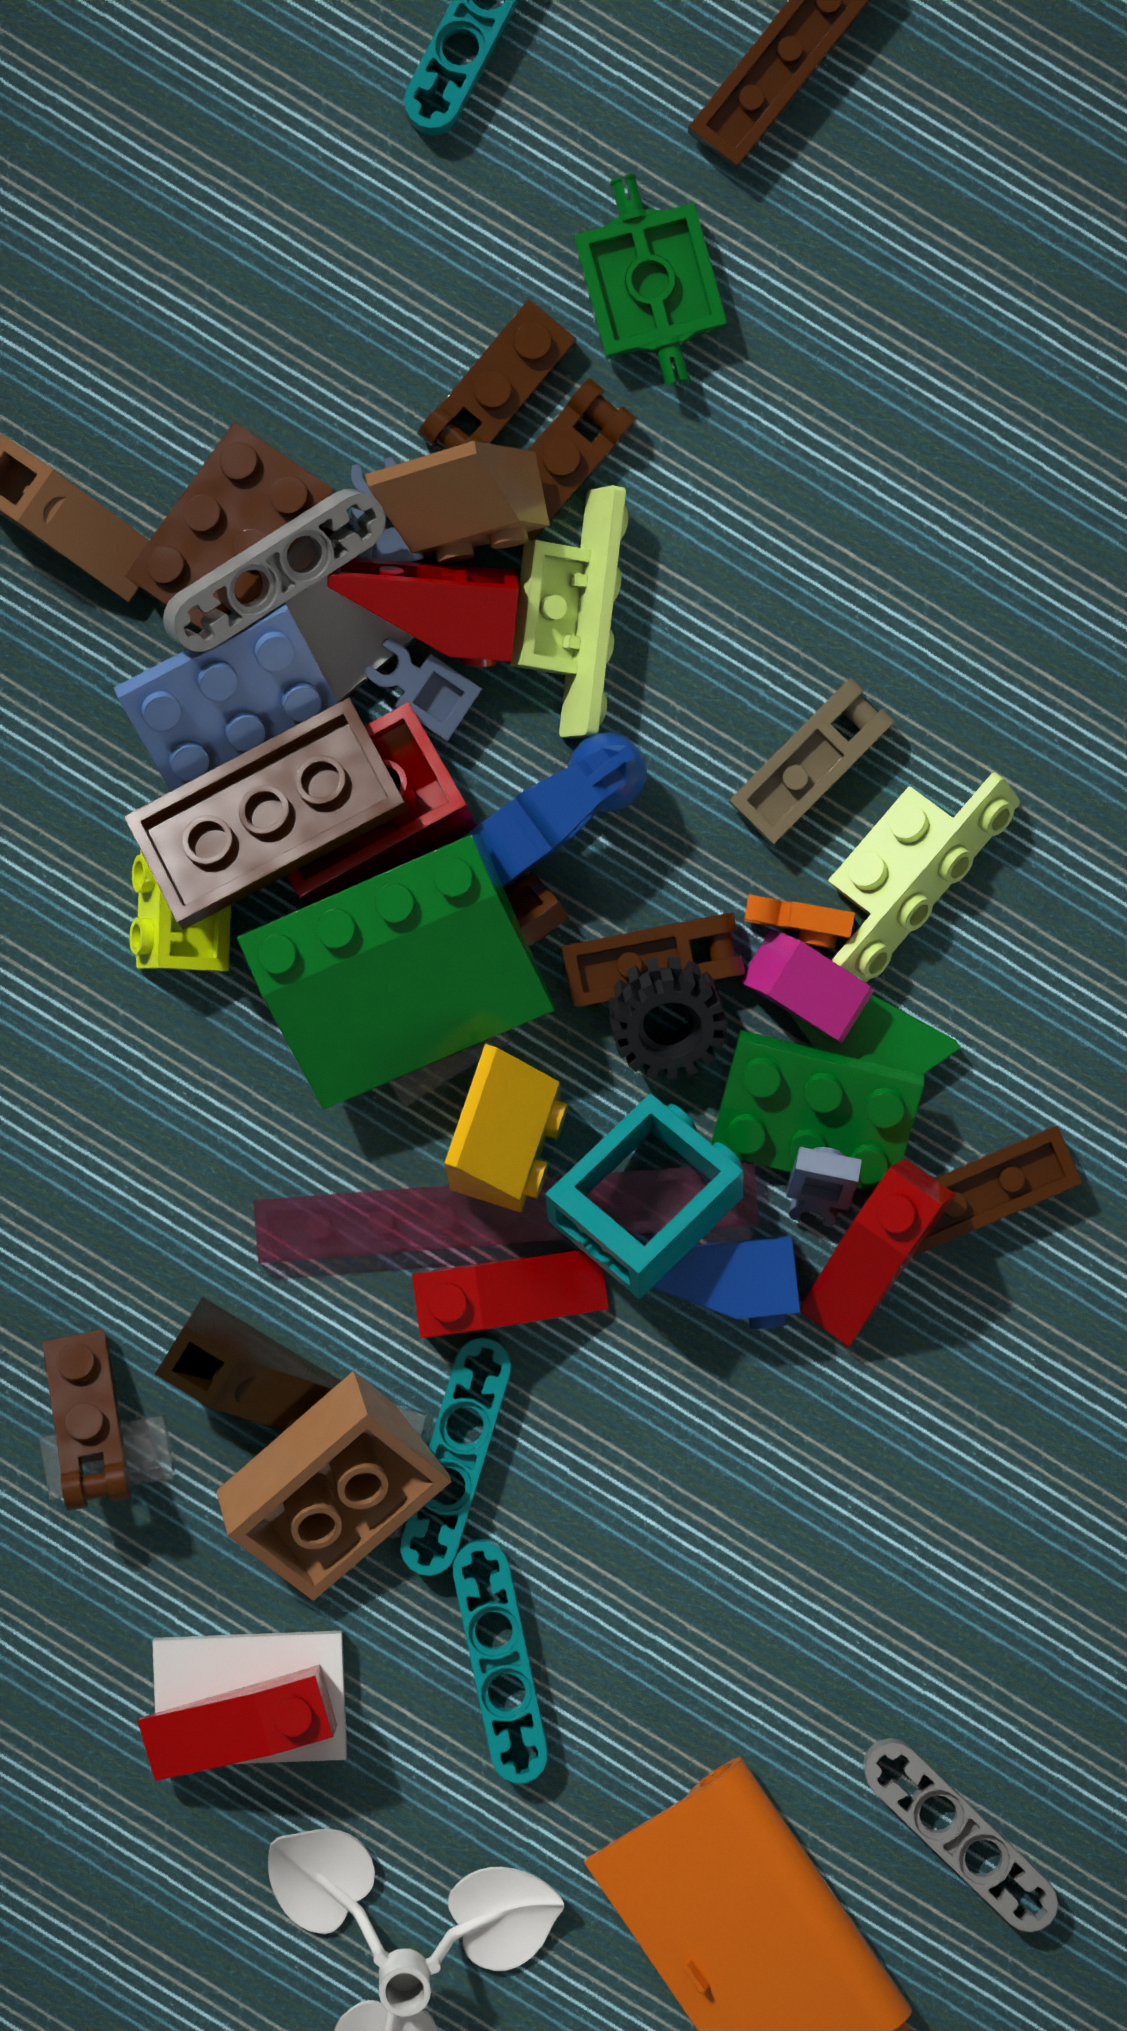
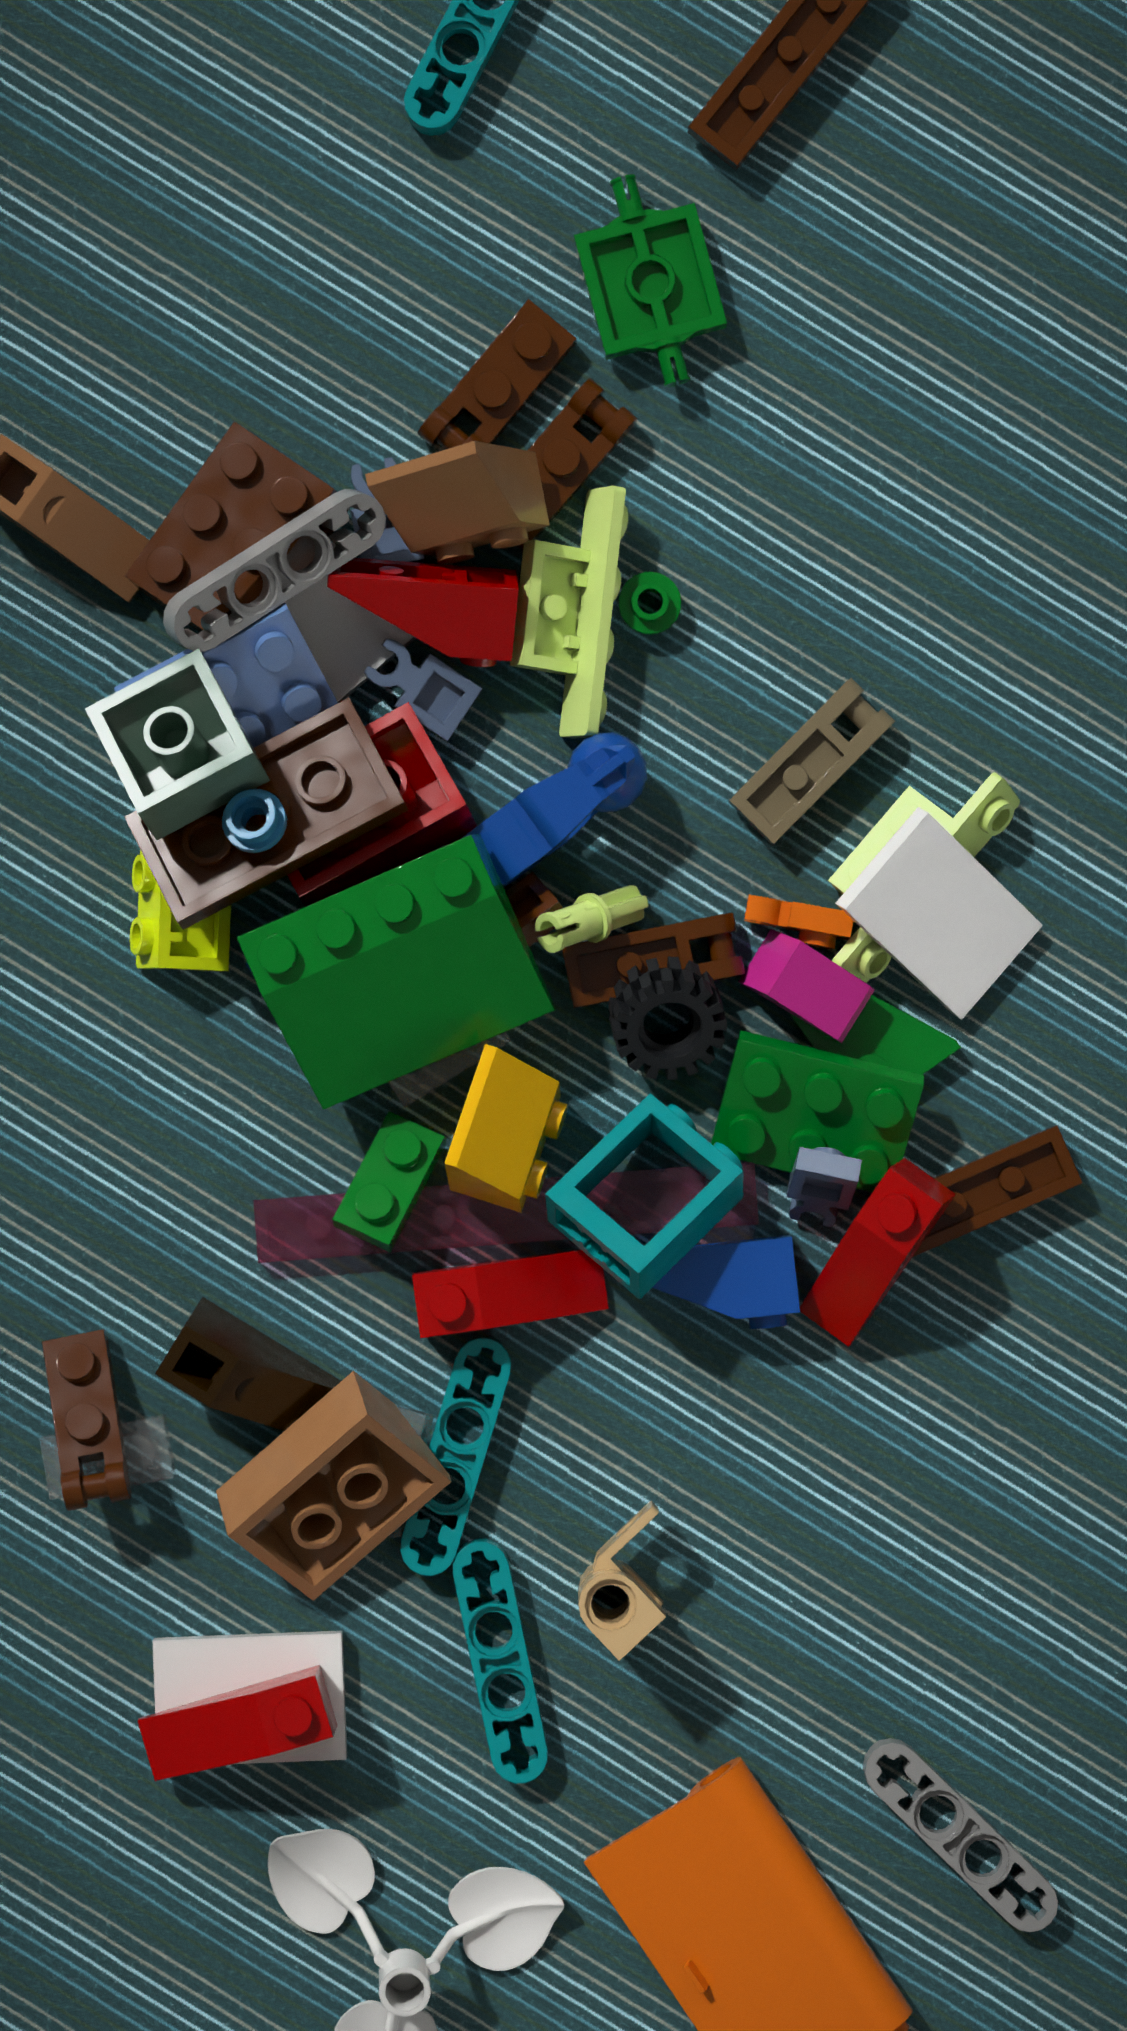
none -> sand green slope [85,648,270,840]
none -> dark azure plate [222,789,287,853]
none -> green plate [332,1111,446,1253]
none -> yellowish green axle [535,885,649,953]
none -> tan piece [578,1501,666,1661]
none -> green plate [619,572,681,635]
none -> white tile [835,807,1043,1020]

